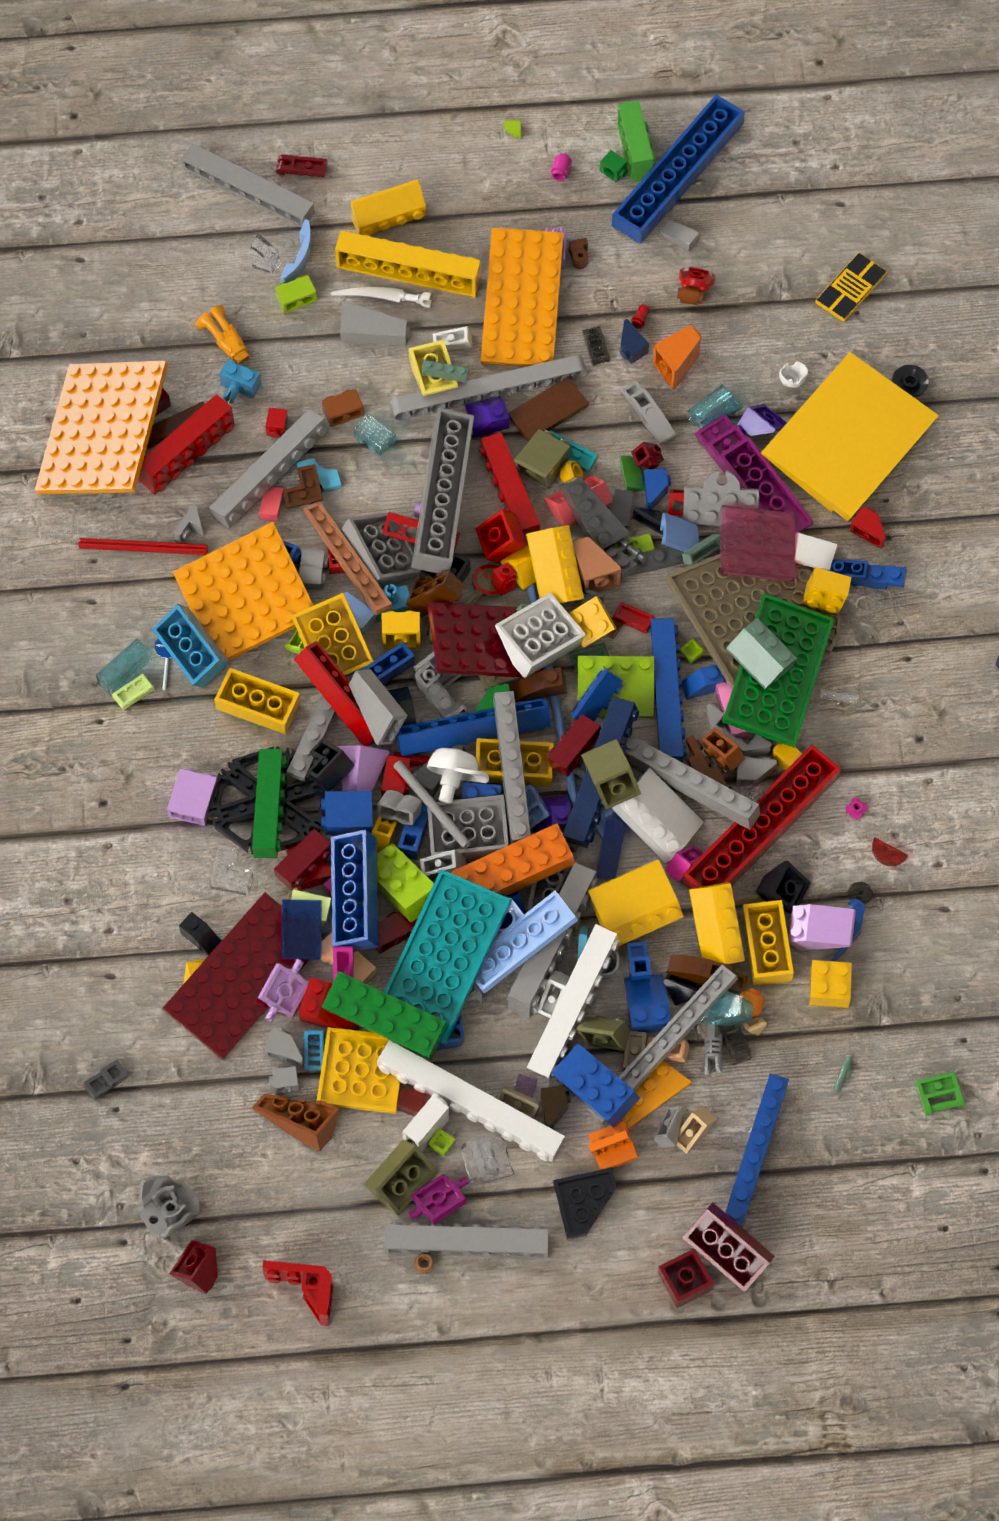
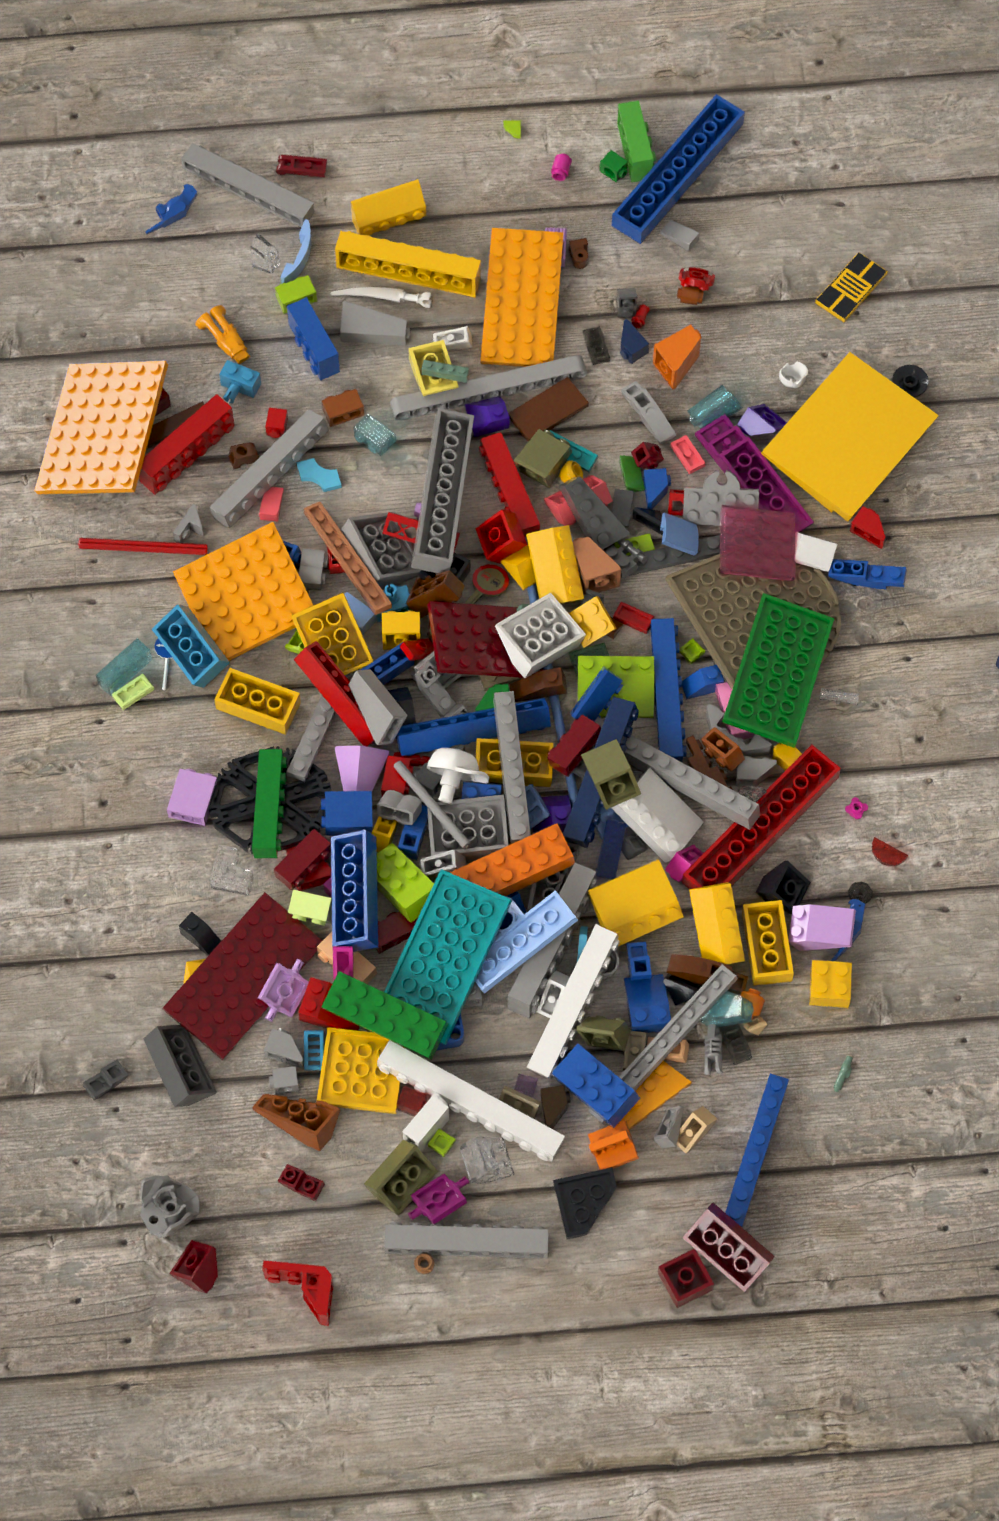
clear blue tile [282,899,322,960] -> none
reddish brown plate [283,464,323,509] -> none
black brick [307,739,354,791] -> none
red window [491,562,517,596] -> none
sand green piece [682,534,724,565] -> none
slope [726,618,797,689] -> none
yellow brick [802,567,852,614] -> none
bright green plate [915,1072,965,1116] -> none
none -> dark grey slope [143,1025,217,1107]
none -> blue animal [145,184,197,234]
none -> reddish brown leg [228,442,259,469]
none -> dark red slope [278,1164,325,1202]
none -> blue brick [287,297,340,381]
none -> red plate [400,638,434,661]
none -> dark grey slope [616,288,637,318]
none -> dark grey slope [618,834,648,860]
none -> coral plate [670,435,705,474]

